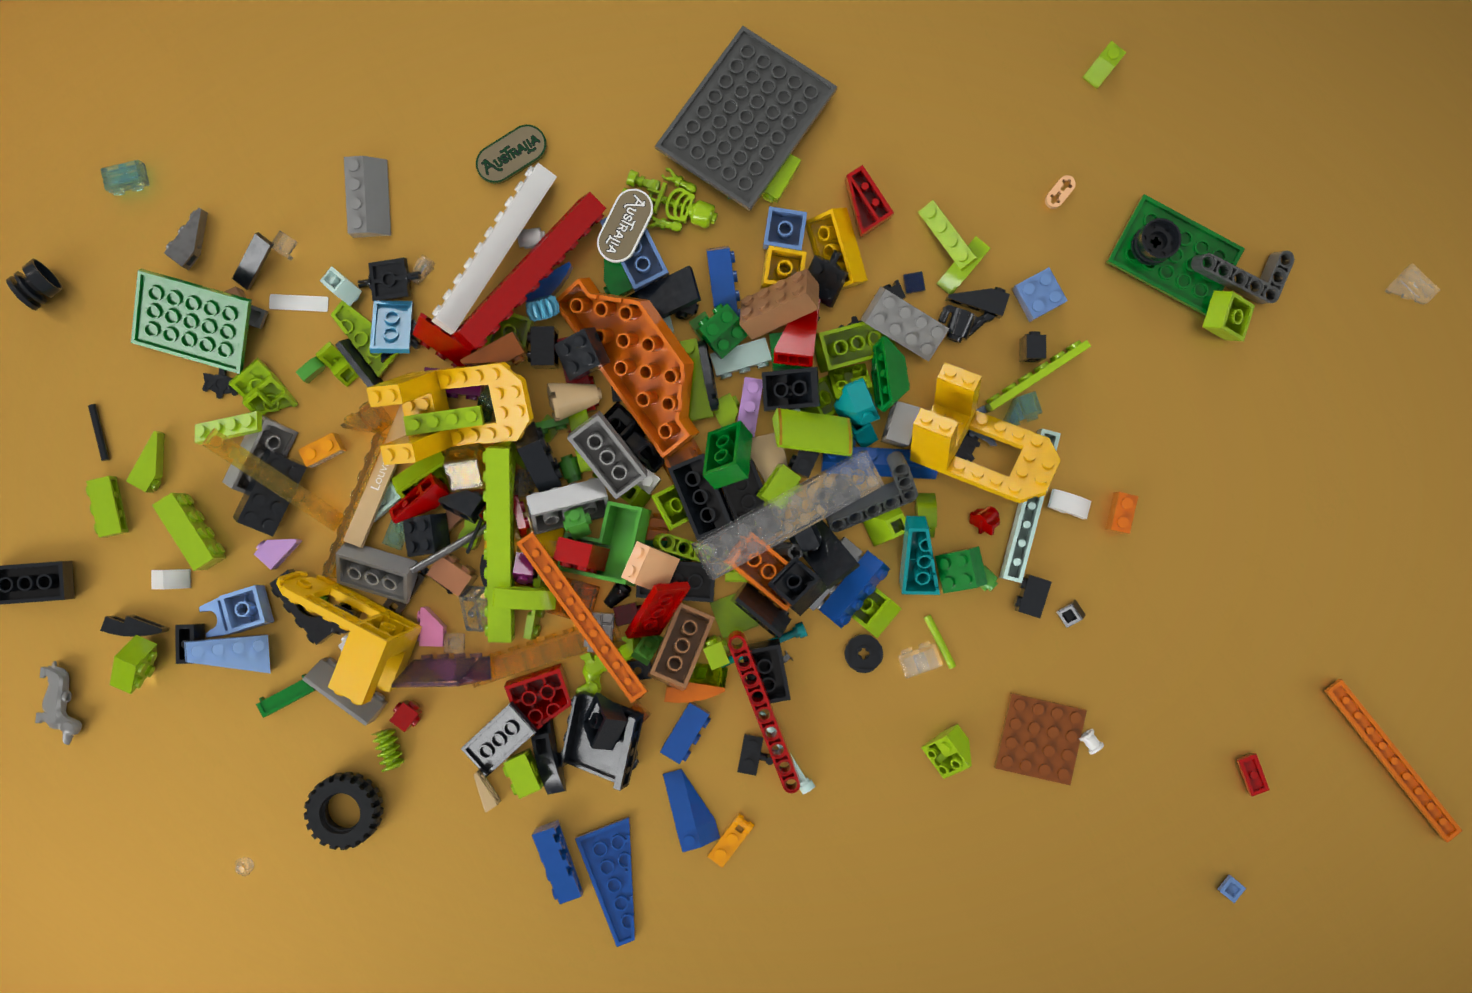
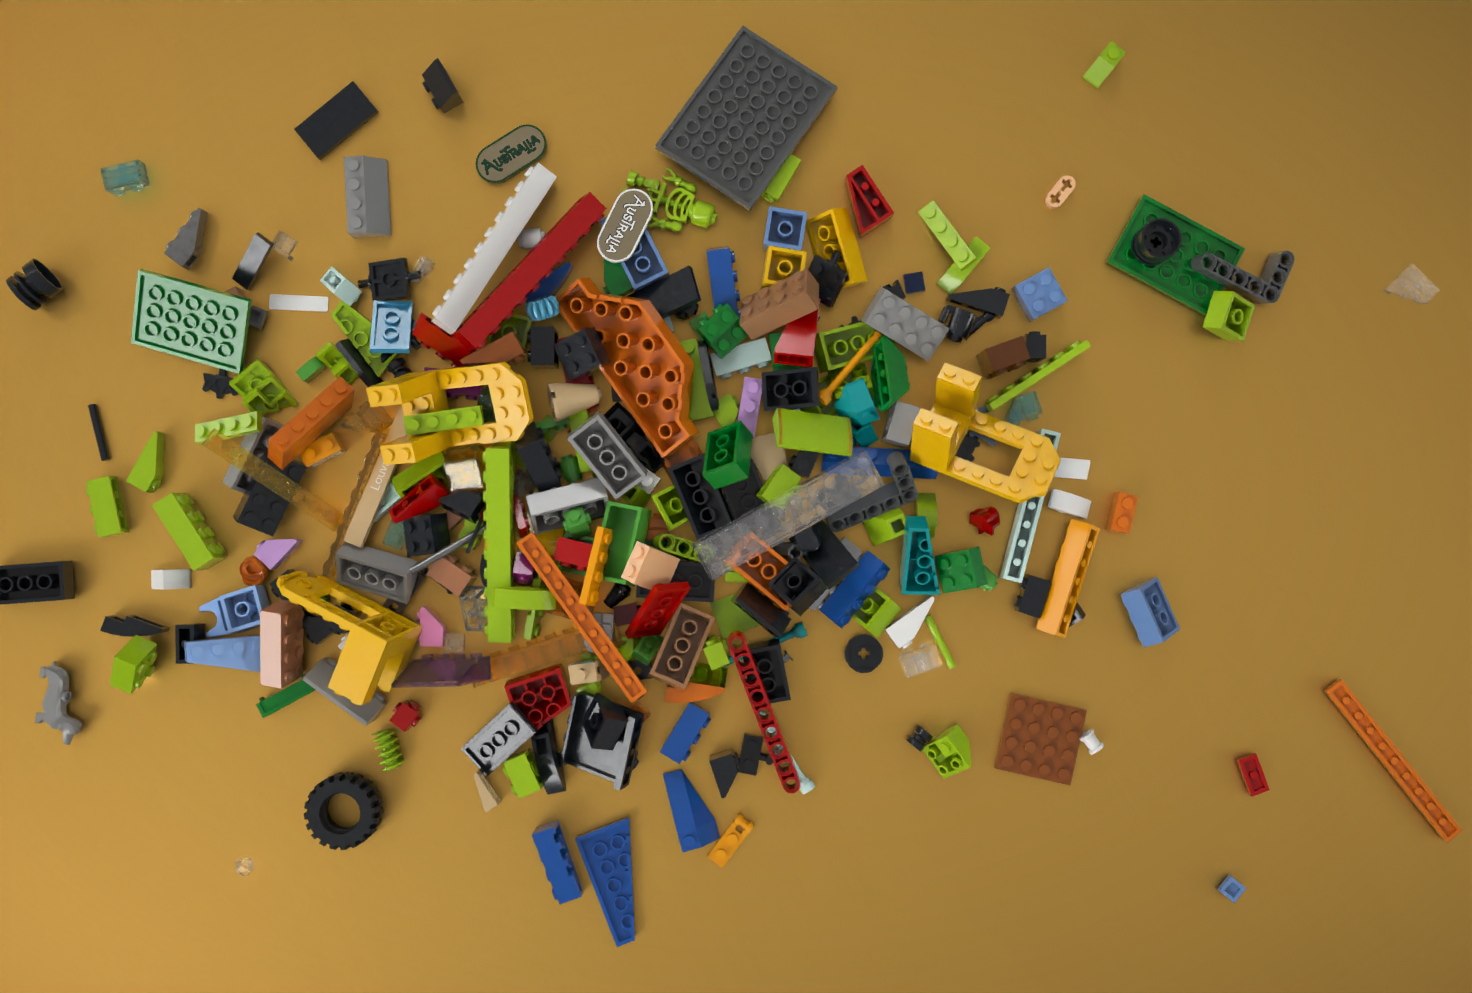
none -> orange hair [239,556,268,586]
none -> nougat brick [260,600,304,689]
none -> orange brick [267,377,355,470]
none -> black tile [294,81,378,160]
none -> black wheel [387,357,412,378]
none -> black slope [422,58,464,113]
none -> tan torso [568,658,610,685]
none -> light orange plate [579,526,613,606]
none -> black slope [709,748,740,798]
none -> light orange piece [819,331,881,406]
none -> white slope [885,595,935,649]
none -> black wheel [906,725,933,752]
none -> reddish brown brick [976,336,1030,379]
none -> light orange brick [1036,519,1100,638]
none -> white slope [1054,458,1091,480]
none -> medium blue slope [1121,577,1180,647]

